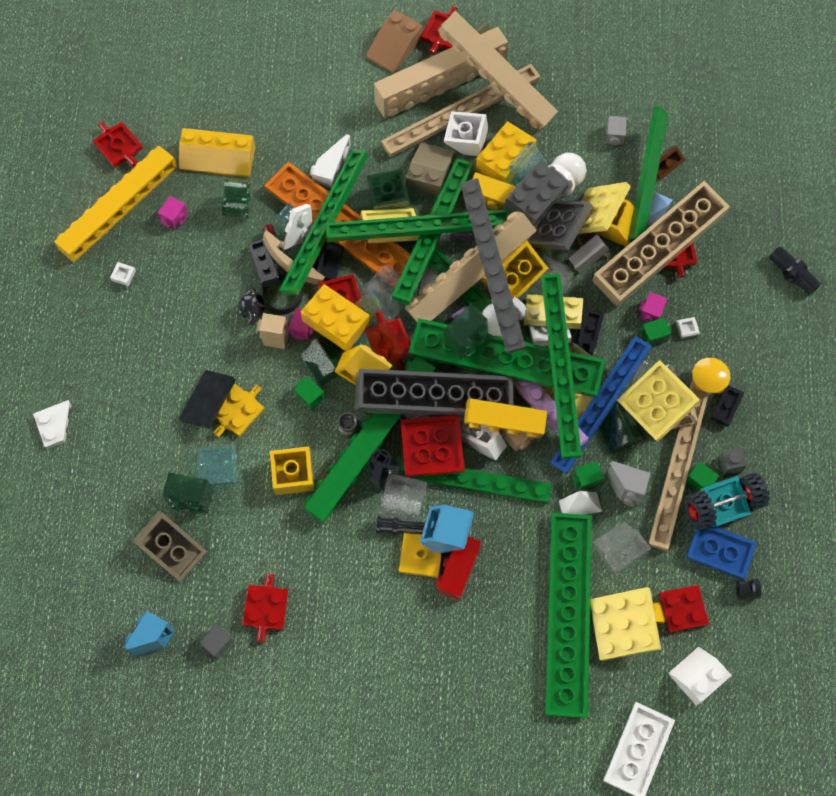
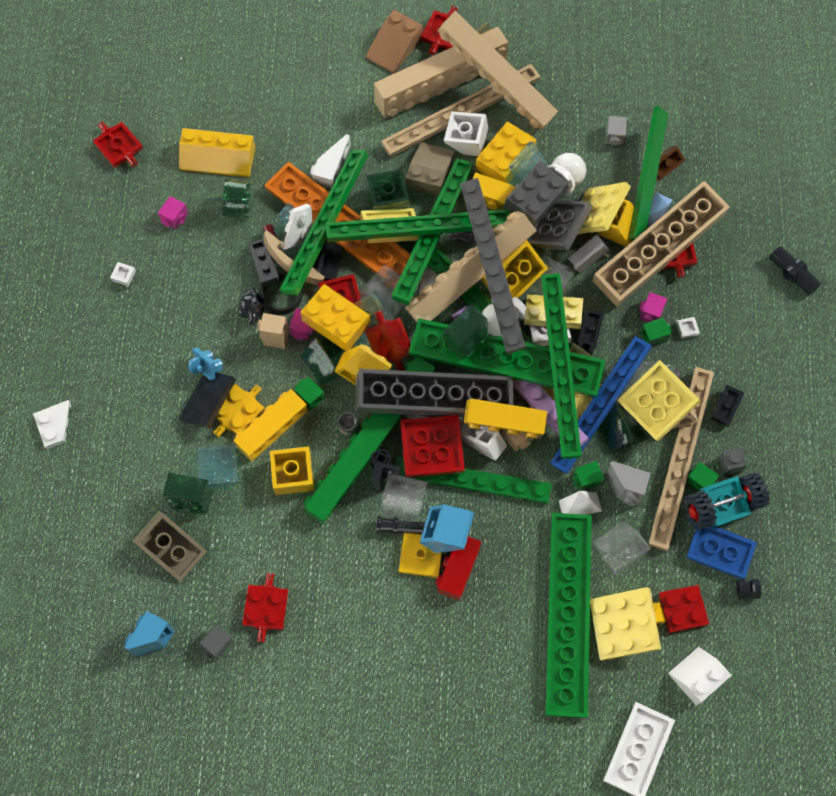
yellow brick [54,146,177,262] -> none
yellow dish [692,358,730,393] -> none
none -> dark azure hips [188,347,223,380]
none -> yellow brick [233,389,308,462]

